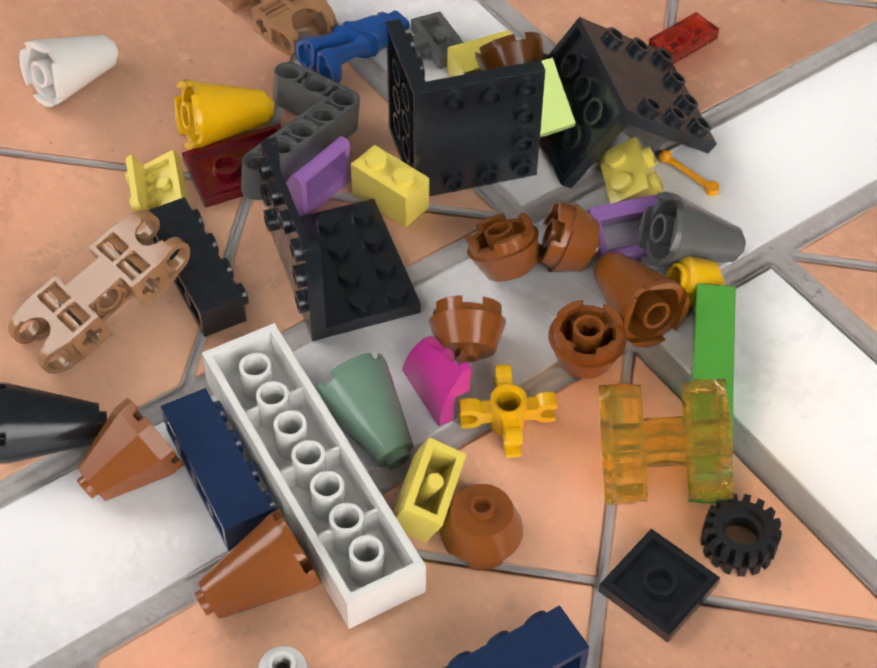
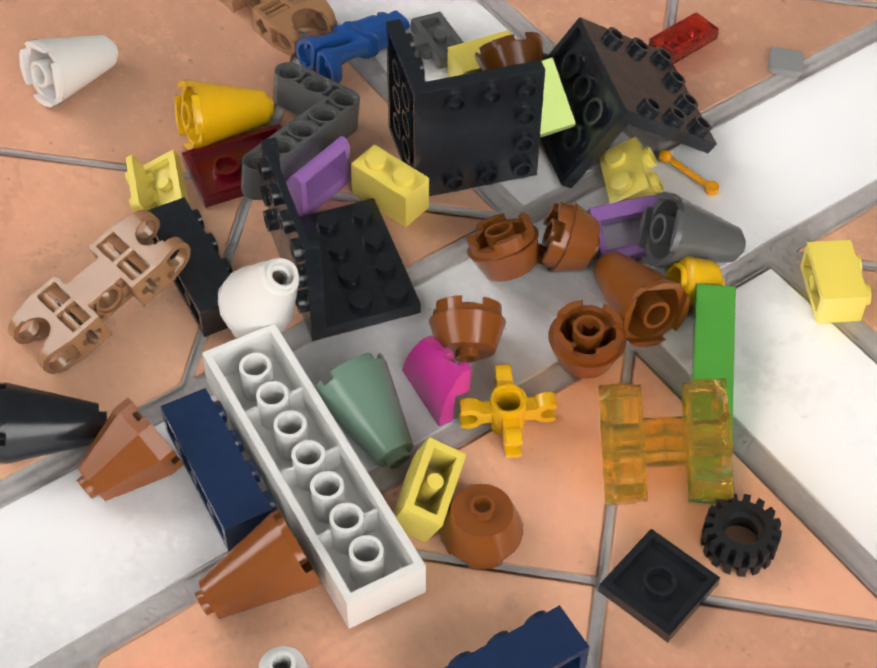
none -> white cone [218,258,299,338]
none -> light grey piece [768,47,803,77]
none -> light yellow brick [800,240,871,323]

